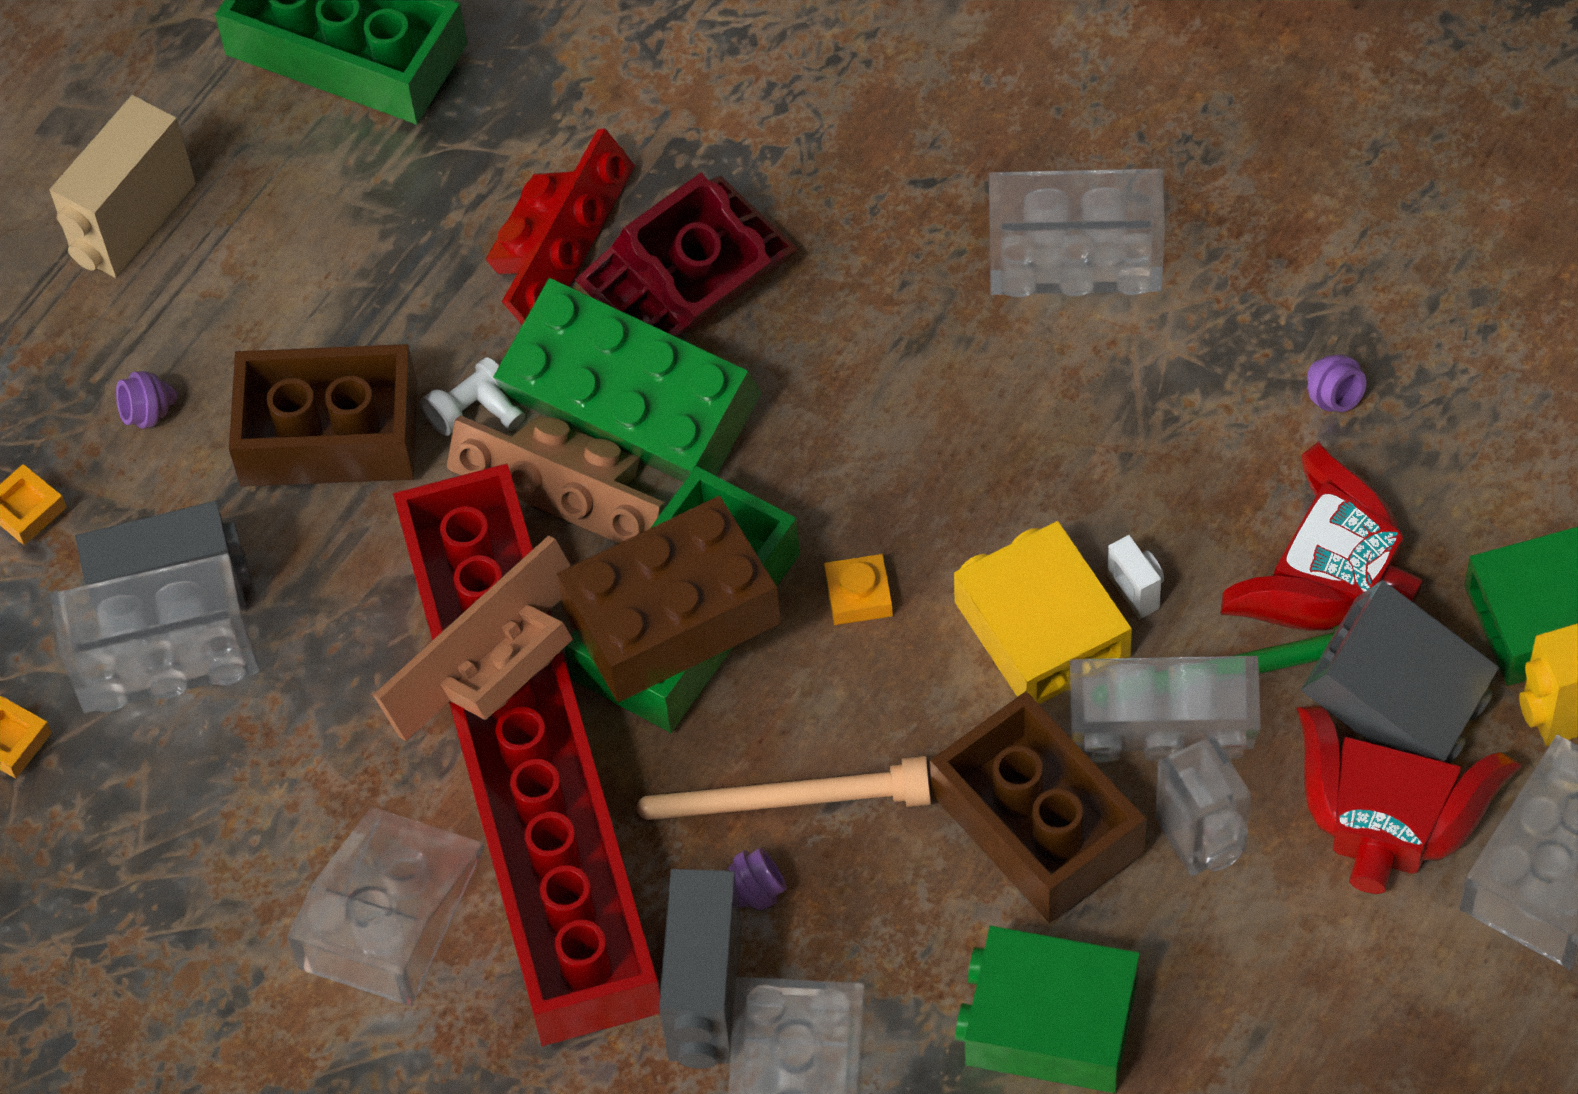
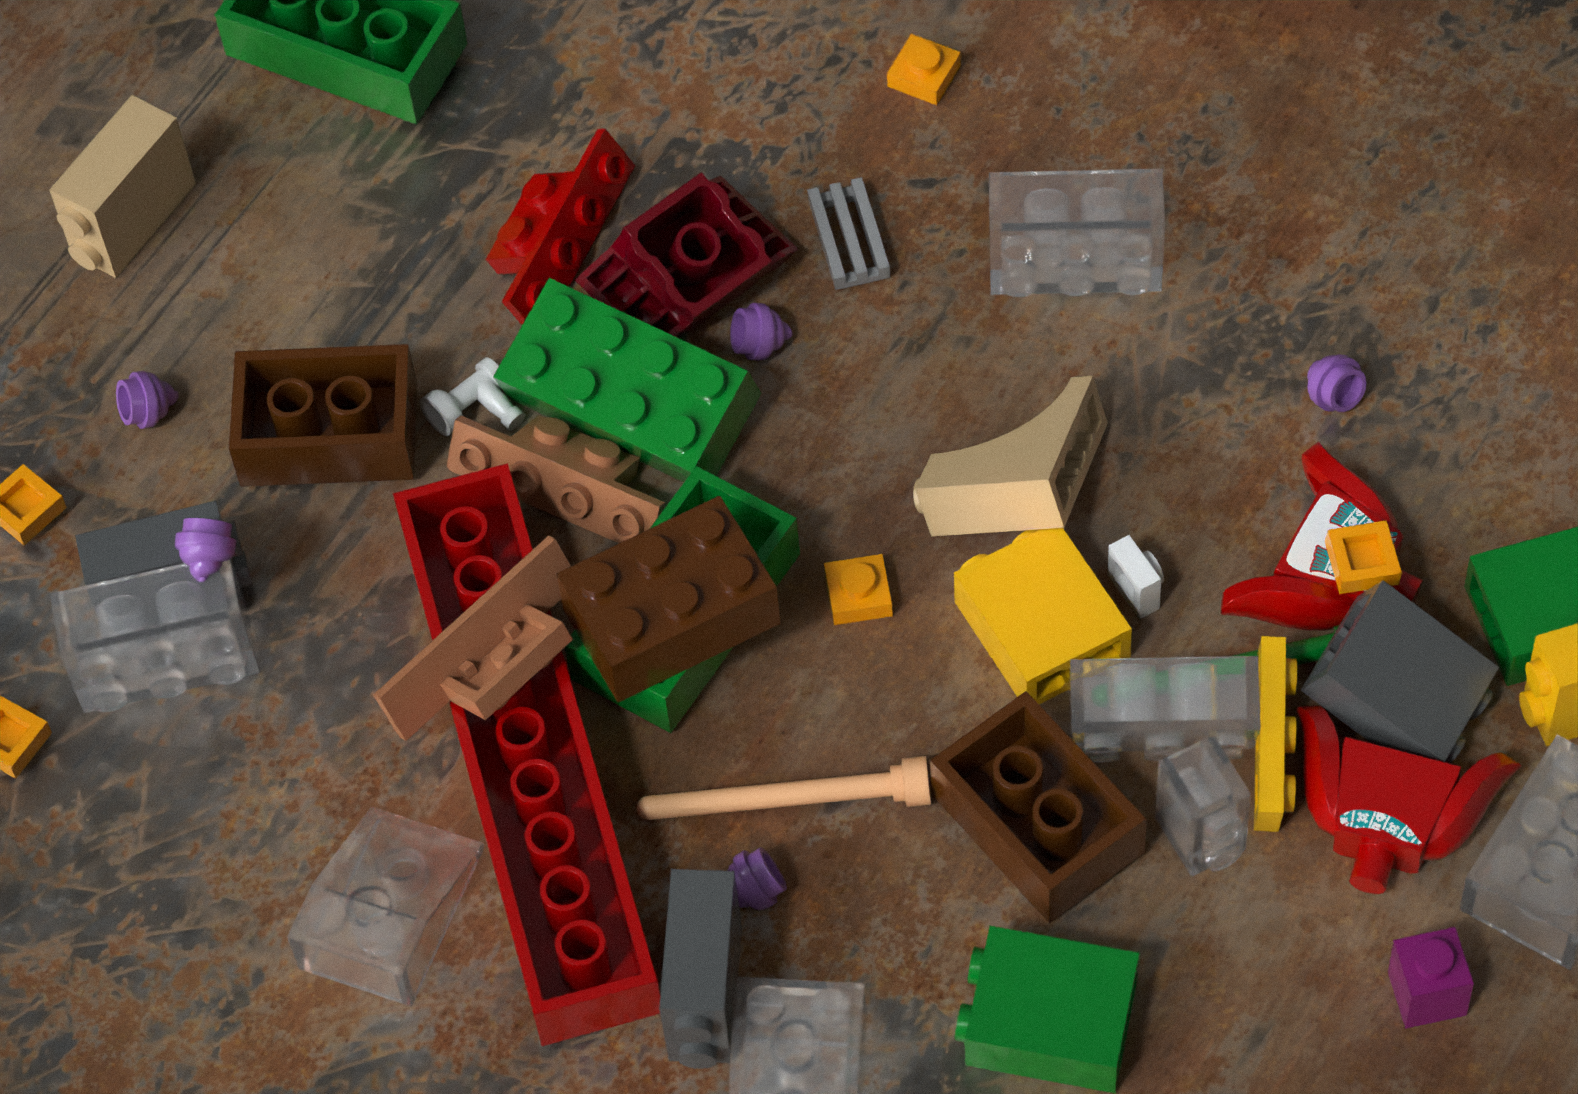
none -> medium lavender plate [174,518,236,582]
none -> medium lavender plate [730,303,792,361]
none -> light grey tile [807,177,890,290]
none -> light orange plate [887,34,961,105]
none -> tan arch [913,376,1108,537]
none -> yellow plate [1254,636,1297,832]
none -> light orange plate [1325,520,1402,594]
none -> magenta brick [1388,927,1474,1029]

